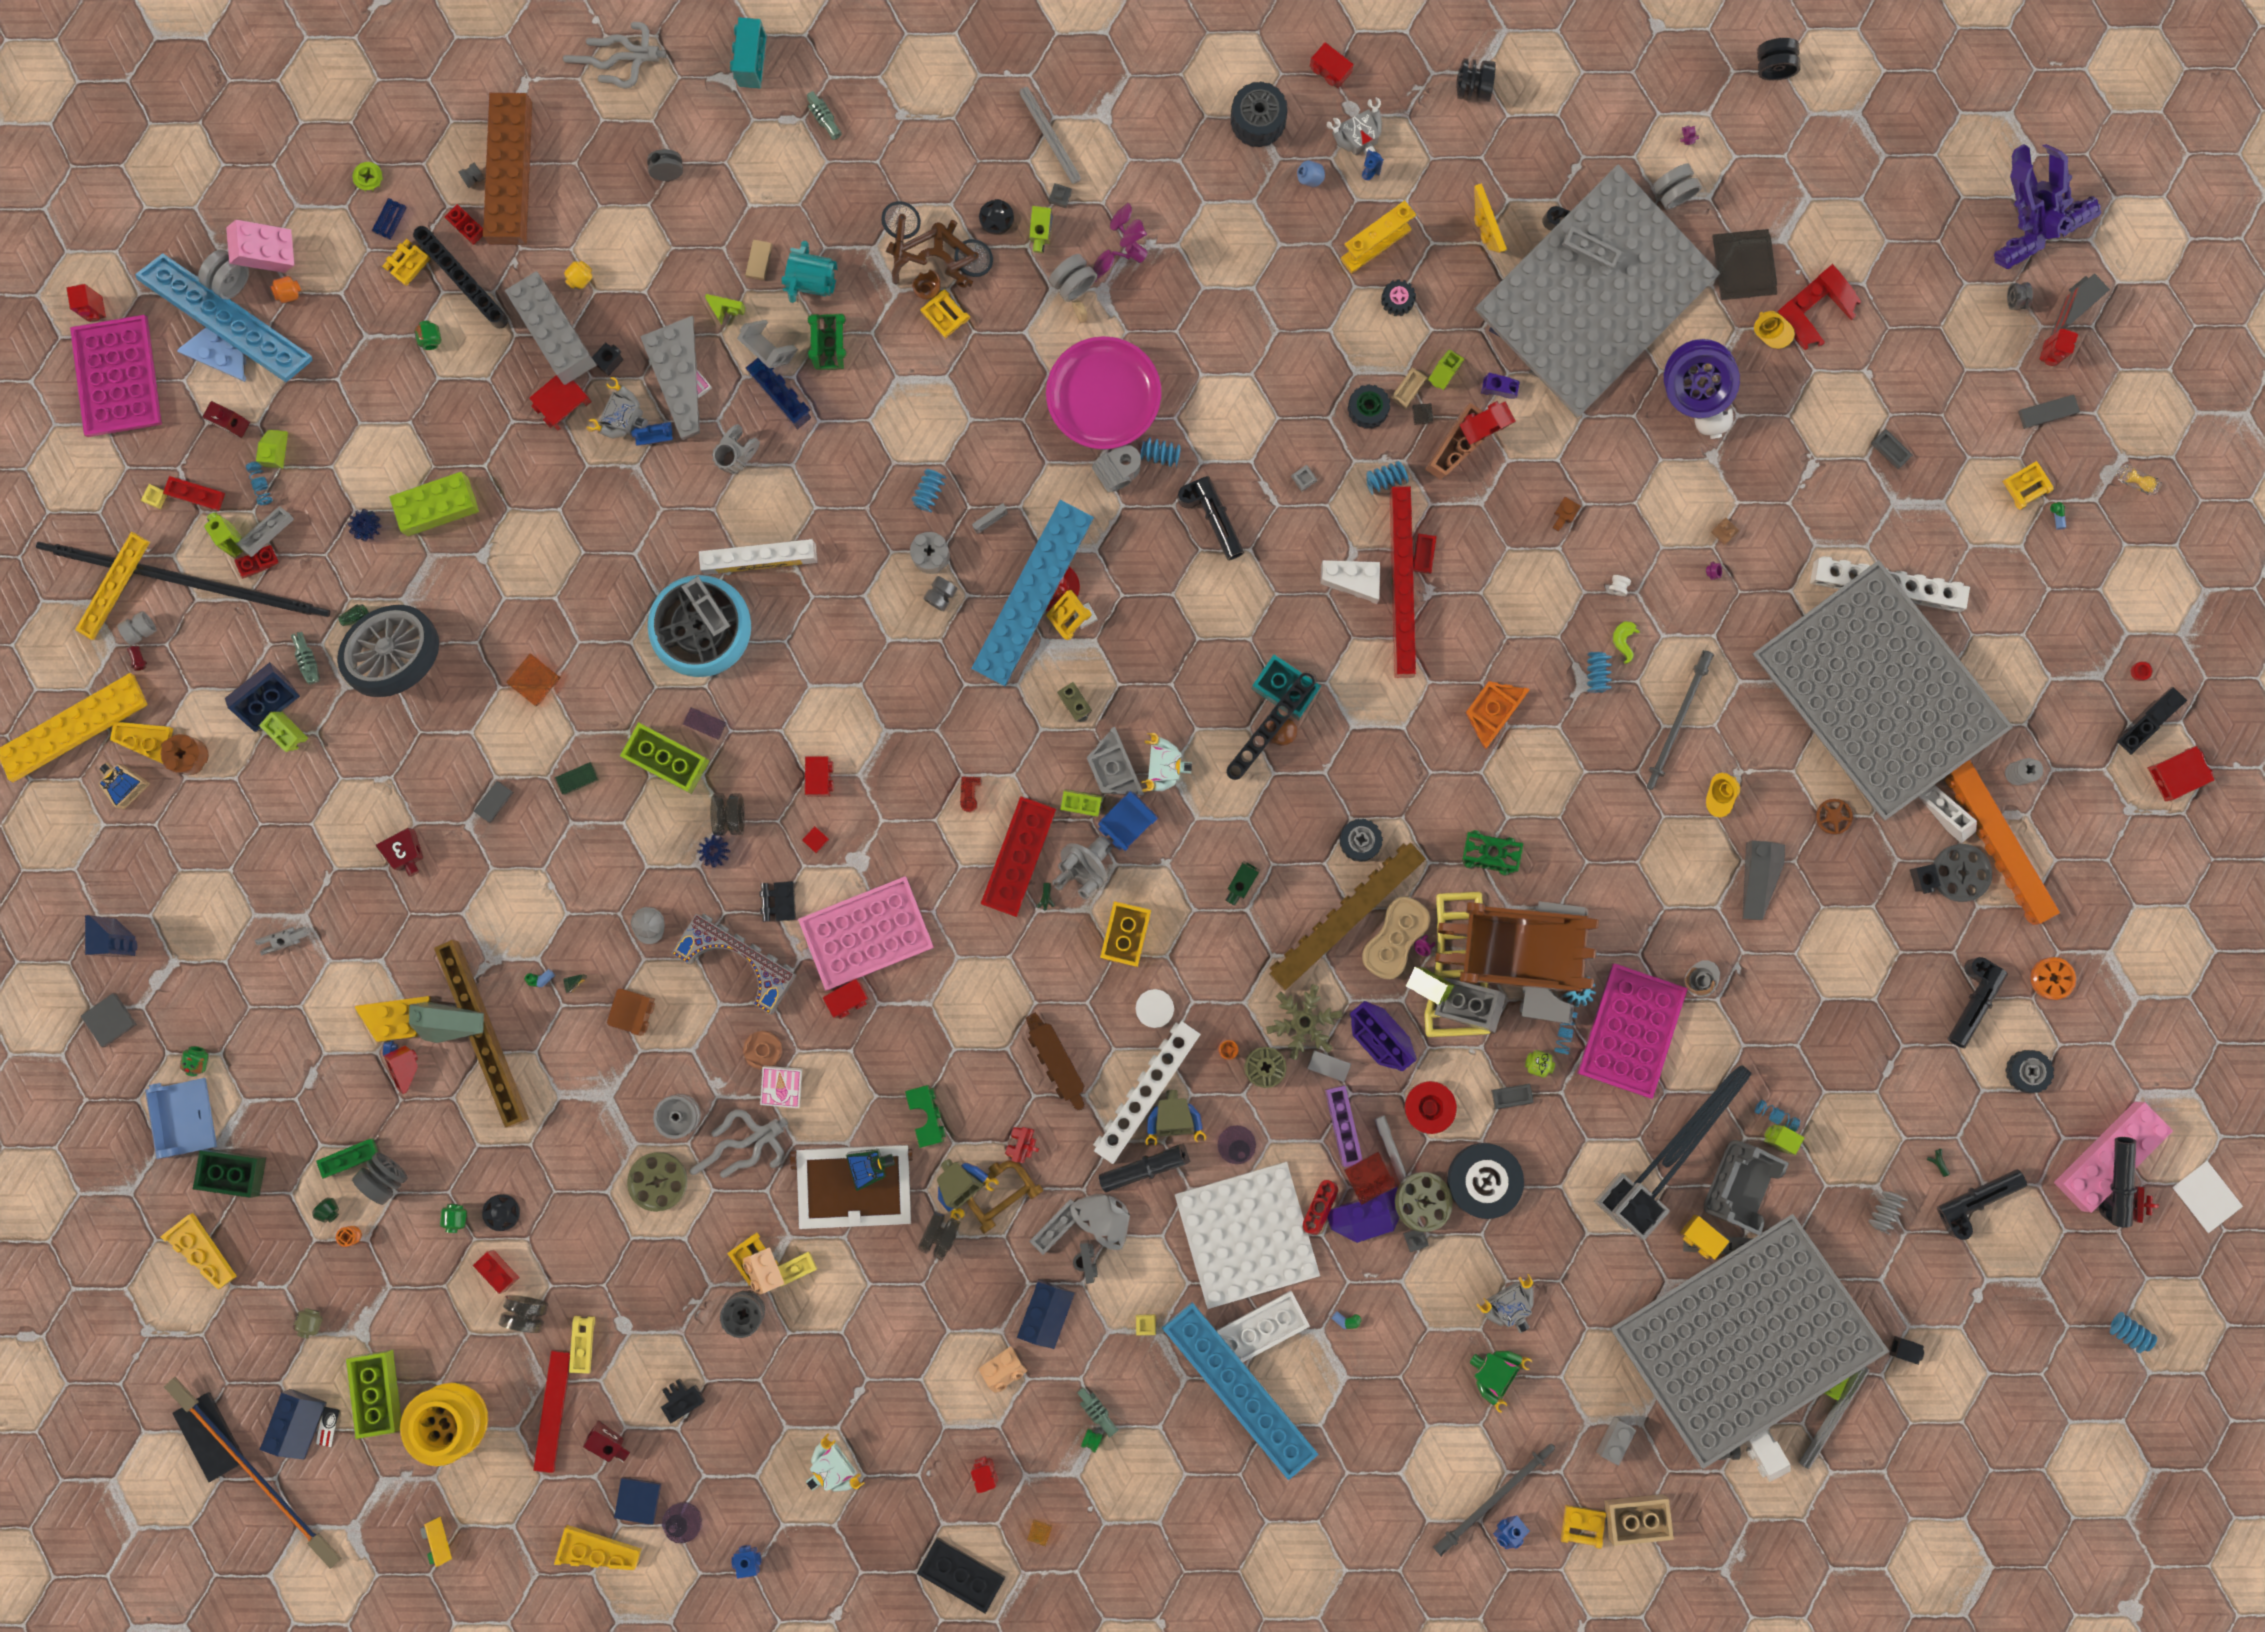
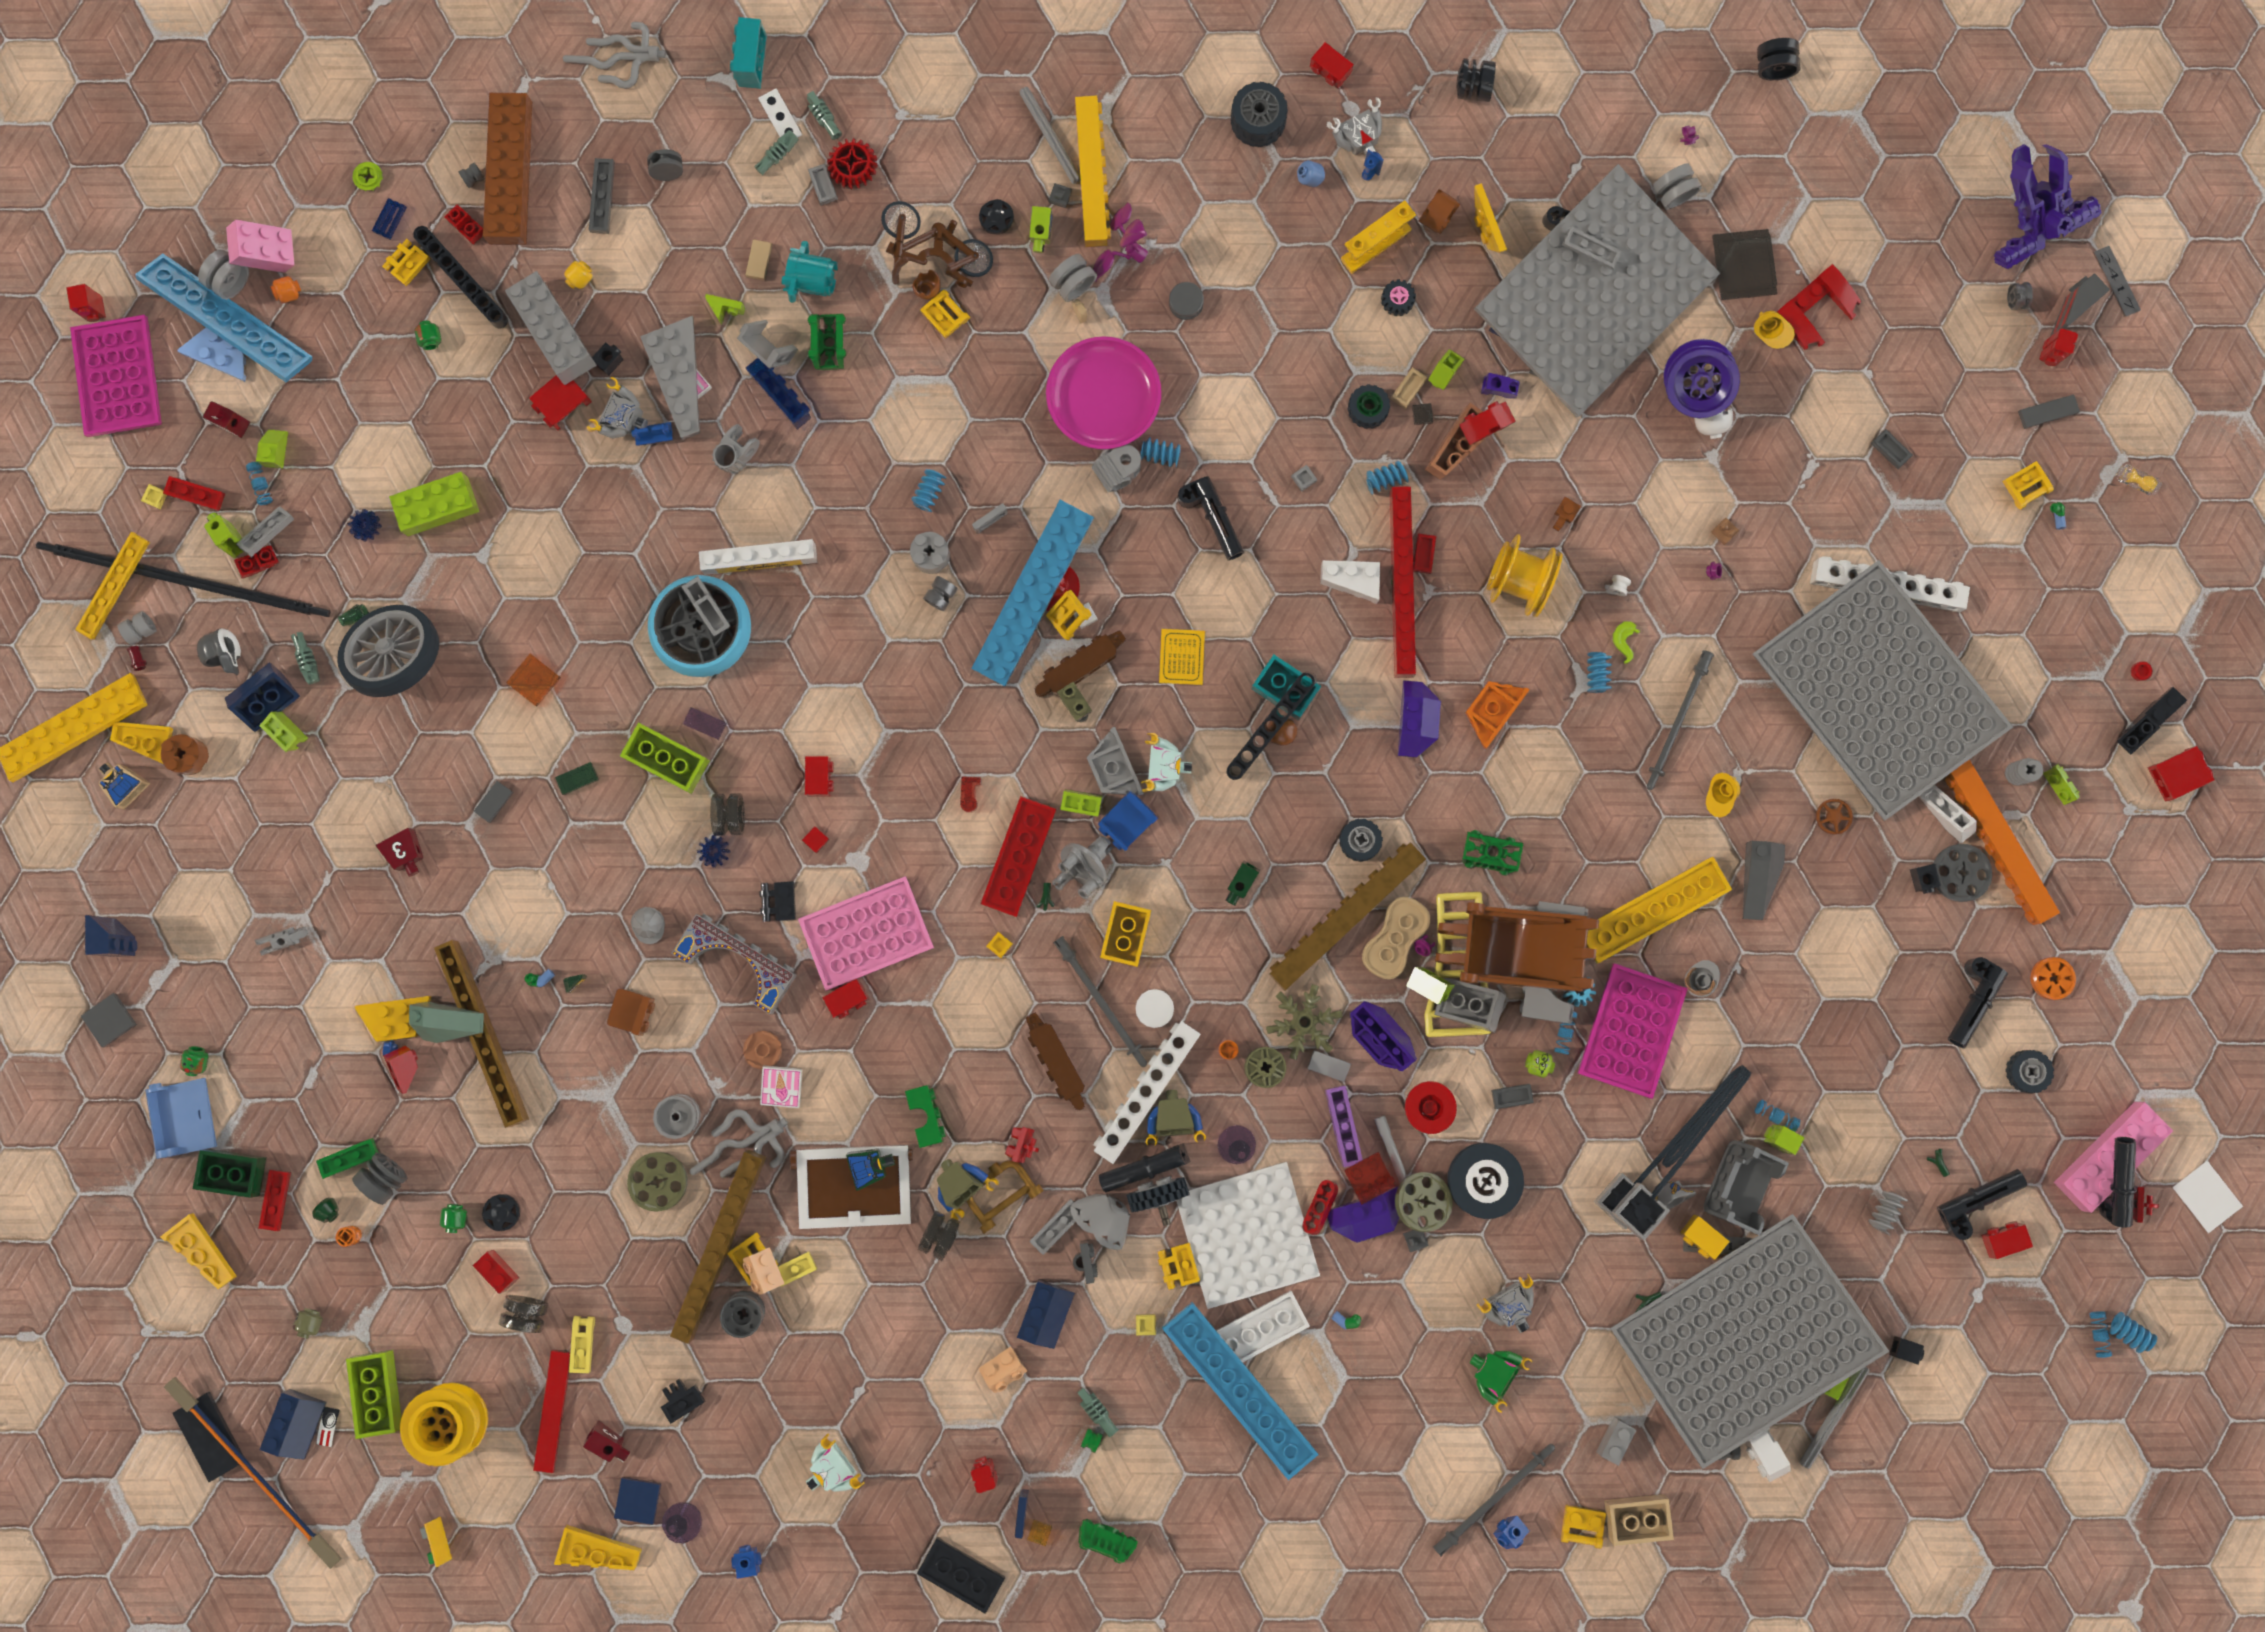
none -> dark grey piece [197,628,241,676]
none -> red plate [258,1169,291,1231]
none -> dark grey plate [589,158,615,234]
none -> pearl gold brick [670,1150,766,1344]
none -> sand green hinge [754,130,799,176]
none -> white sticker [758,89,802,137]
none -> light grey tile [808,164,838,205]
none -> red gear [827,138,878,190]
none -> yellow tile [986,932,1013,958]
none -> dark blue tile [1015,1489,1029,1539]
none -> reddish brown hinge [1034,630,1126,698]
none -> dark grey bar [1053,936,1147,1067]
none -> yellow brick [1075,96,1111,247]
none -> green piece [1078,1519,1138,1564]
none -> black wheel [1126,1176,1190,1226]
none -> yellow plate [1157,1243,1200,1290]
none -> yellow sticker [1159,629,1205,685]
none -> dark grey head [1169,282,1204,320]
none -> dark purple wedge [1398,680,1441,758]
none -> dark orange brick [1418,189,1460,234]
none -> yellow wheel [1487,534,1563,617]
none -> yellow plate [1587,856,1732,964]
none -> dark green bar [1635,1292,1662,1313]
none -> light grey hat [1654,1181,1696,1210]
none -> red brick [1981,1221,2033,1259]
none -> lime hinge [2043,764,2080,805]
none -> dark azure piece [2089,1311,2112,1358]
none -> flat silver sticker [2094,246,2141,316]

